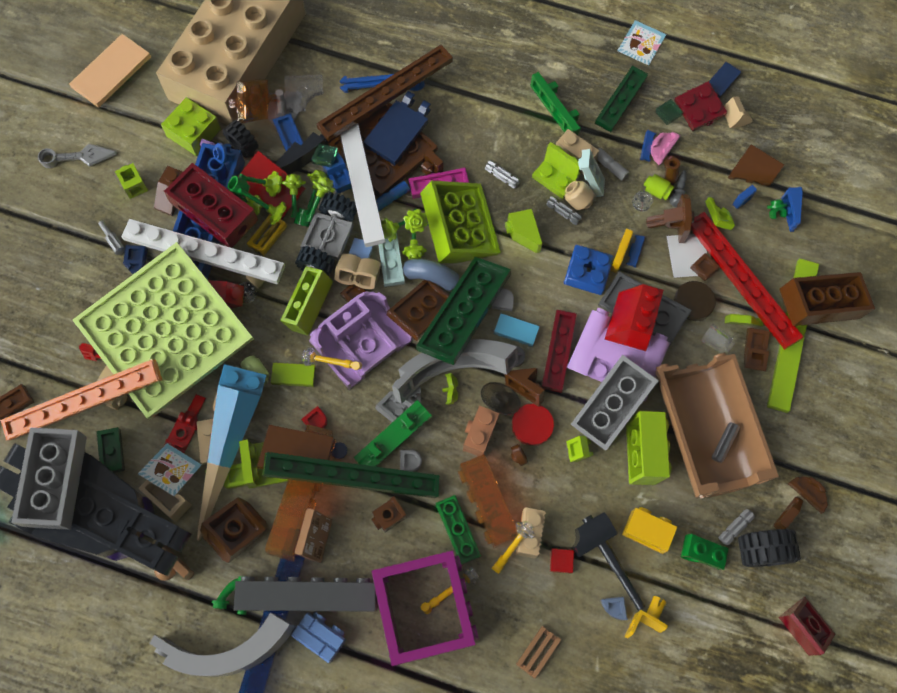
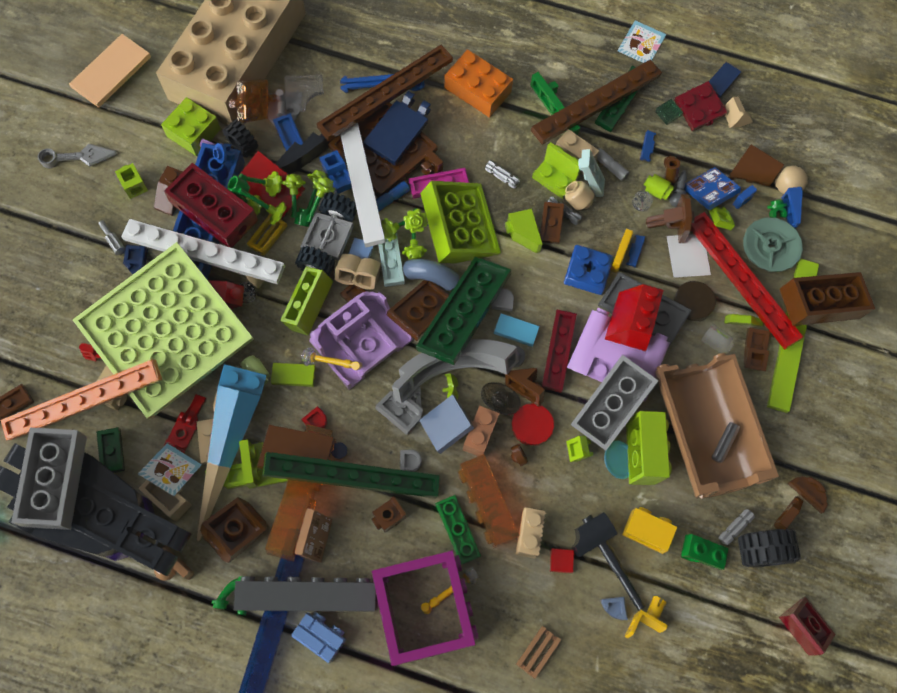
light grey arch [149,613,296,677] -> none
clear green tile [312,144,338,168] -> none
green hinge [353,400,433,467] -> none
piece [491,521,535,574] -> none
bright pink tile [651,132,681,165] -> none
reddish brown tile [690,253,720,281] -> none
none -> sand blue tile [420,394,474,454]
none -> orange brick [444,49,513,118]
none -> reddish brown plate [531,59,662,145]
none -> reddish brown plate [540,202,564,244]
none -> medium azure piece [604,441,629,479]
none -> blue tile [684,167,741,210]
none -> sand green piece [743,218,803,272]
none -> tan hair [775,166,808,194]

